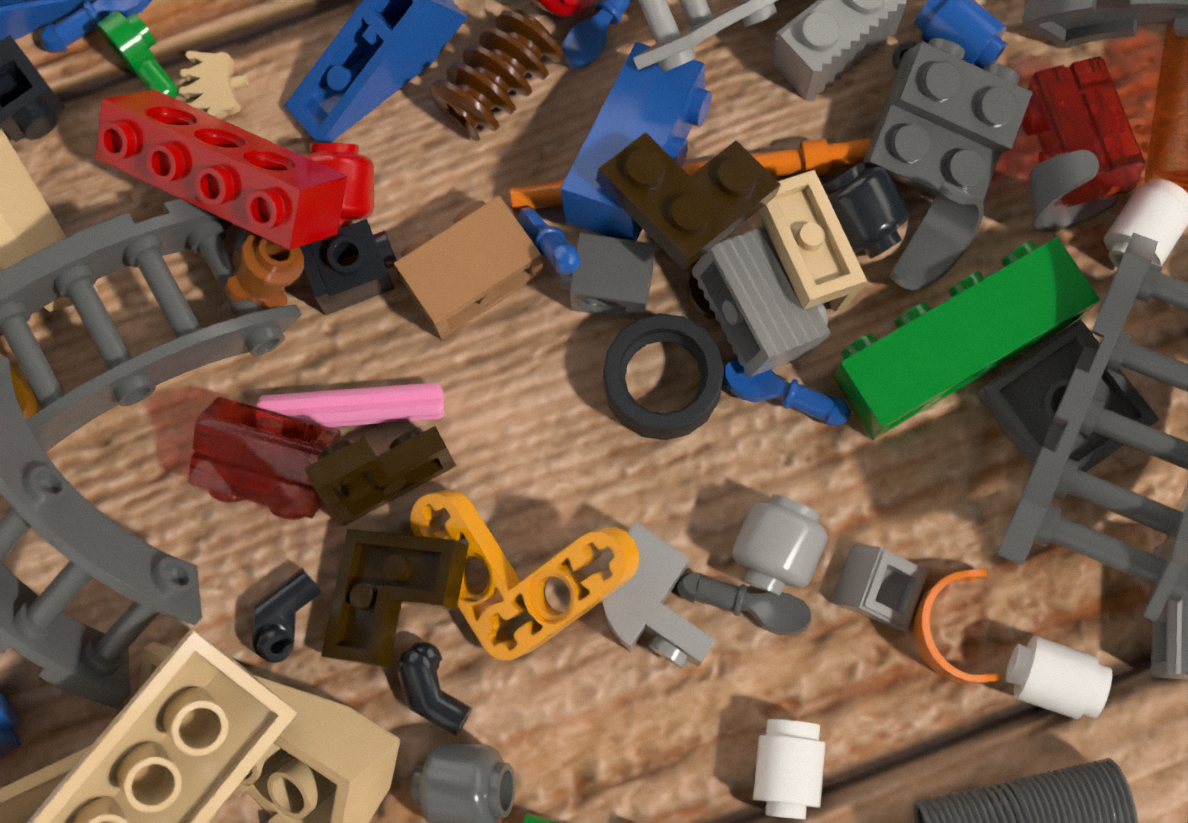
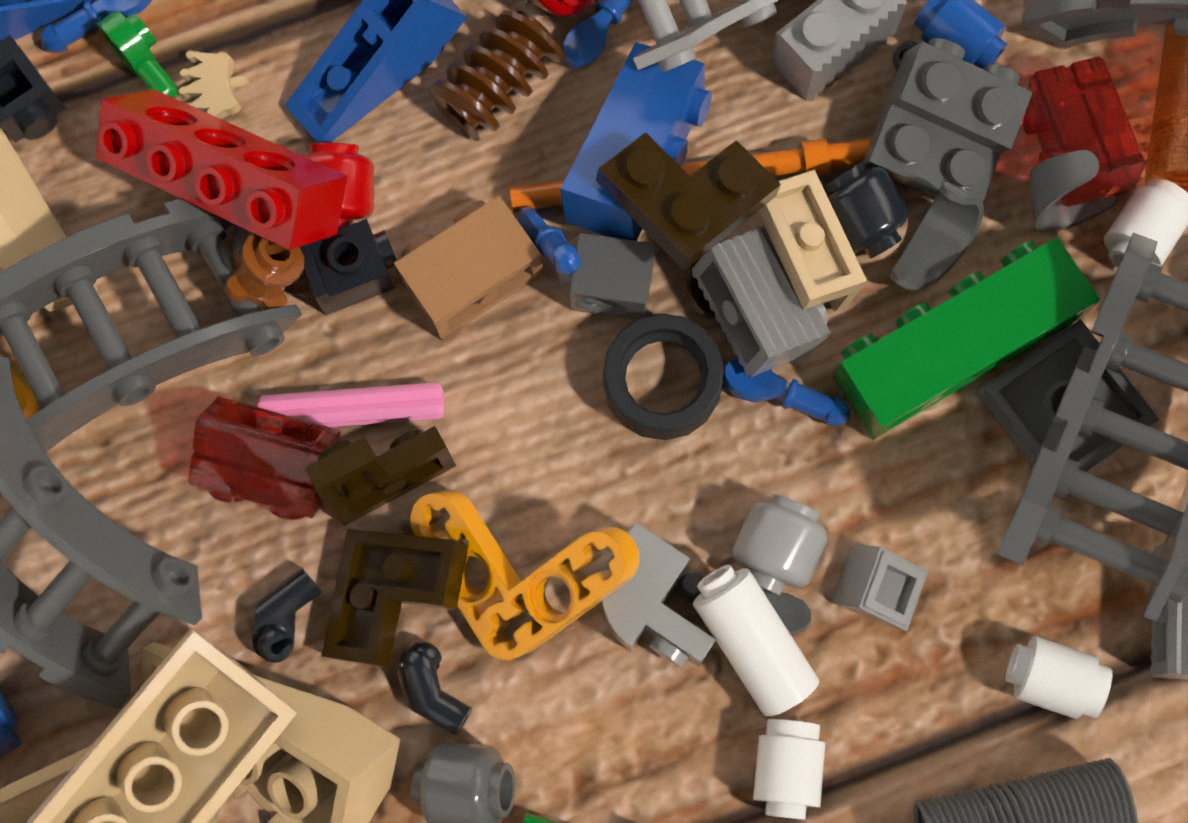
orange helmet [913,569,1003,684] -> none
none -> white brick [693,565,819,716]

